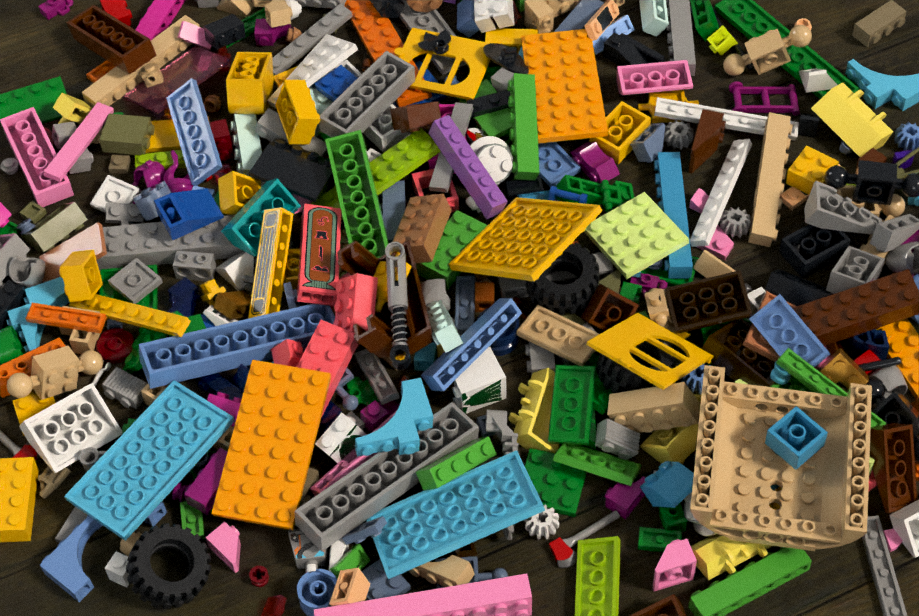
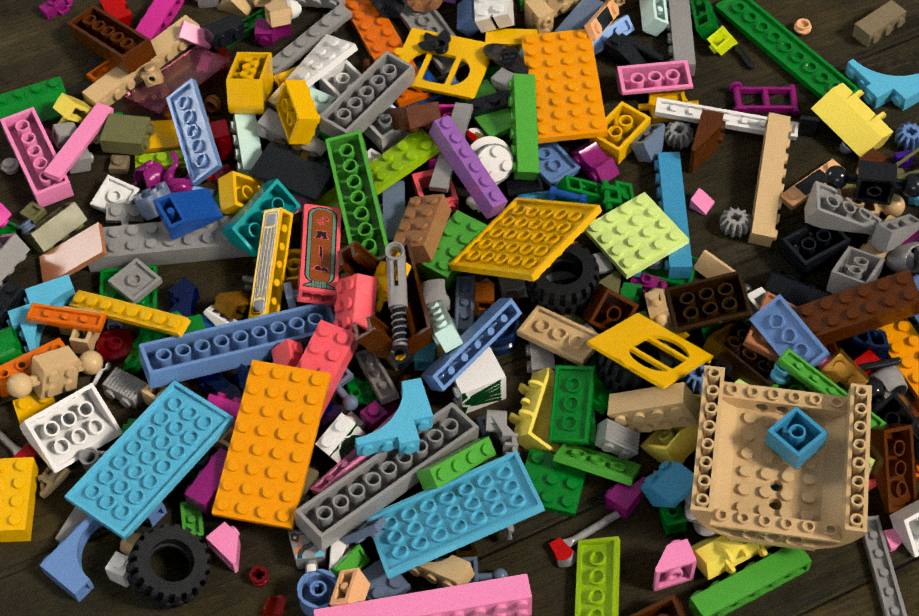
light grey piece [9,256,45,289] -> none
yellow brick [59,250,103,302] -> none
magenta bush [172,483,188,502] -> none
light grey brick [173,251,216,281] -> none
yellow hips [199,279,226,306] -> none
white slope [215,251,254,291] -> none
medium nougat plate [286,27,302,43] -> none
blue plate [315,65,358,102] -> none
white gear [524,504,559,540] -> none
green plate [638,527,682,552] -> none
white plate [690,139,752,247] -> none
bright pink wing [697,225,734,261] -> none
tan brick [723,25,812,76] -> none
yellow brick [786,145,839,195] -> none
white slope [799,68,837,93] -> none

